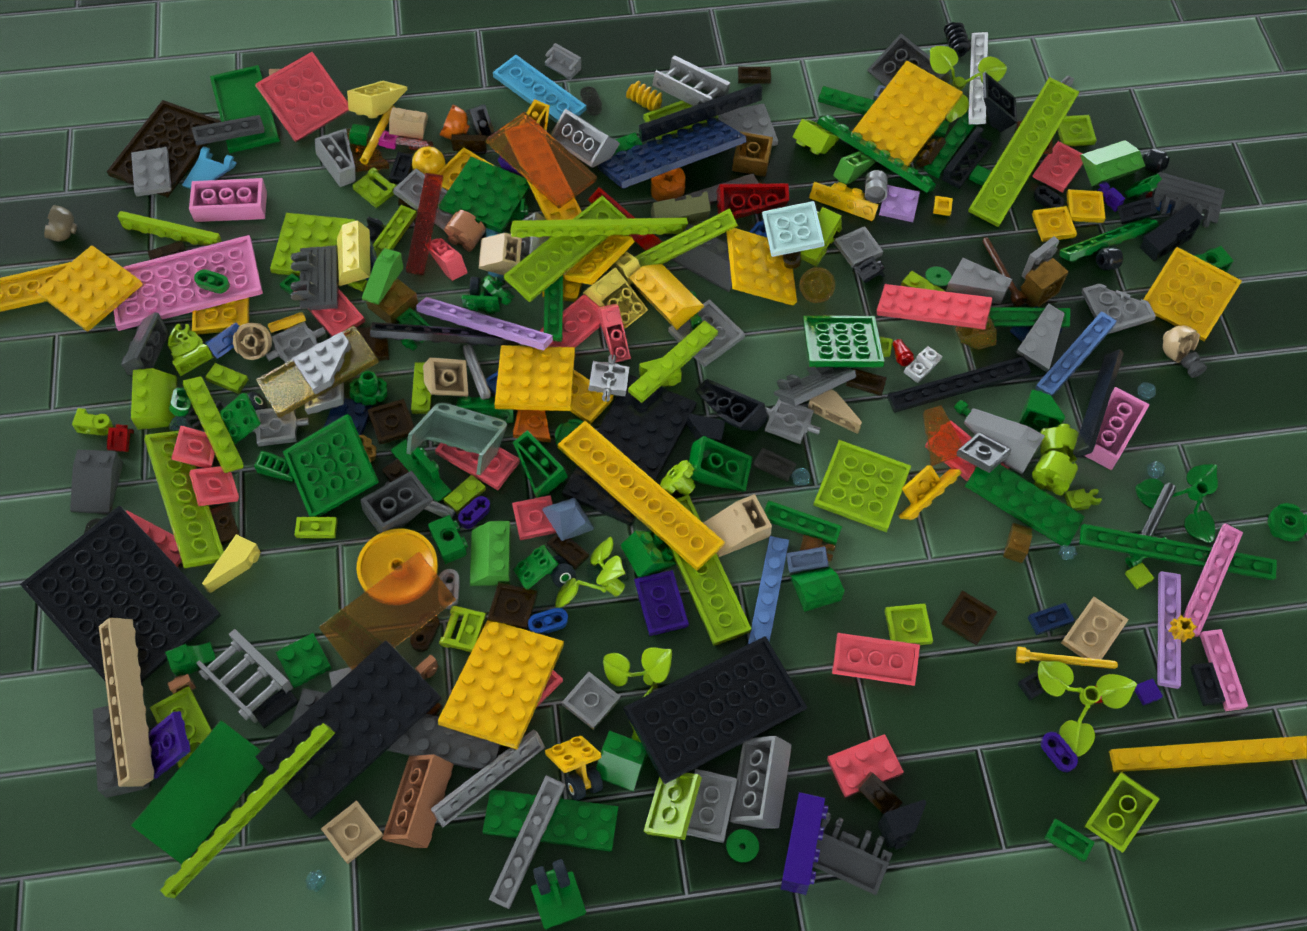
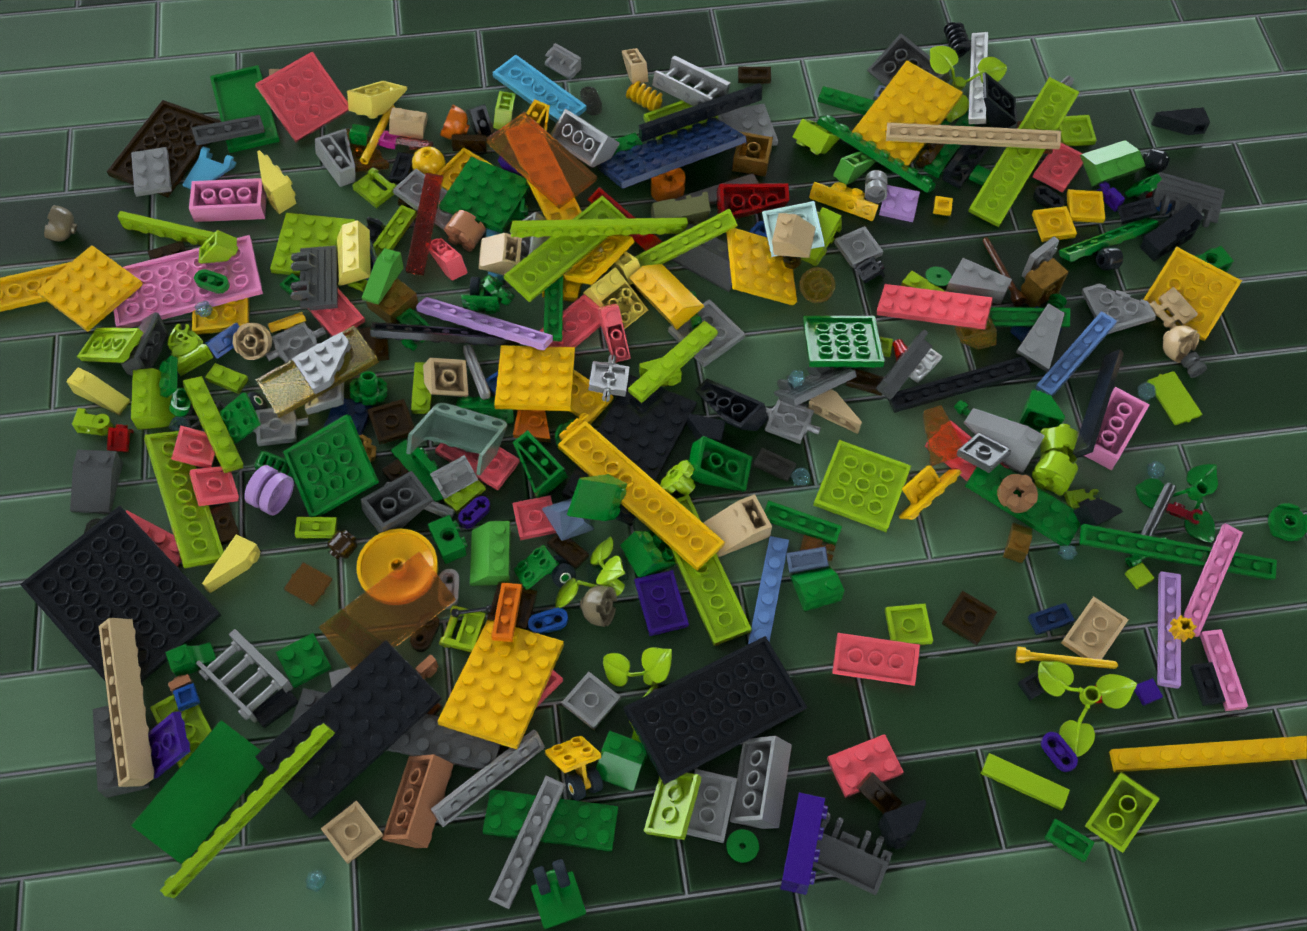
none -> light yellow slope [66,367,131,415]
none -> lime plate [77,328,143,363]
none -> green plate [159,356,178,398]
none -> blue tile [173,683,201,711]
none -> clear light blue plate [195,301,213,317]
none -> lime slope [198,230,238,264]
none -> lavender wheel [245,465,294,516]
none -> light yellow slope [257,150,297,214]
none -> clear orange piece [284,563,332,606]
none -> dark brown head [327,529,357,559]
none -> light grey hinge [430,455,478,499]
none -> black hinge [451,604,494,618]
none -> orange plate [491,583,523,642]
none -> lime slope [493,91,516,131]
none -> yellow axle [559,412,590,440]
none -> green slope [567,474,628,521]
none -> dark tan cylinder [580,586,617,627]
none -> tan slope [622,48,648,85]
none -> tan slope [772,213,816,258]
none -> clear light blue plate [788,370,805,387]
none -> dark grey fence [876,329,932,400]
none -> tan plate [886,123,1061,149]
none -> lime tile [981,753,1070,811]
none -> medium nougat plate [997,474,1038,513]
none -> green wheel [1046,293,1067,308]
none -> black slope [1073,498,1123,526]
none -> lime piece [1147,371,1203,425]
none -> tan plate [1150,287,1198,330]
none -> black slope [1151,107,1210,135]
none -> dark red plate [1165,502,1203,525]

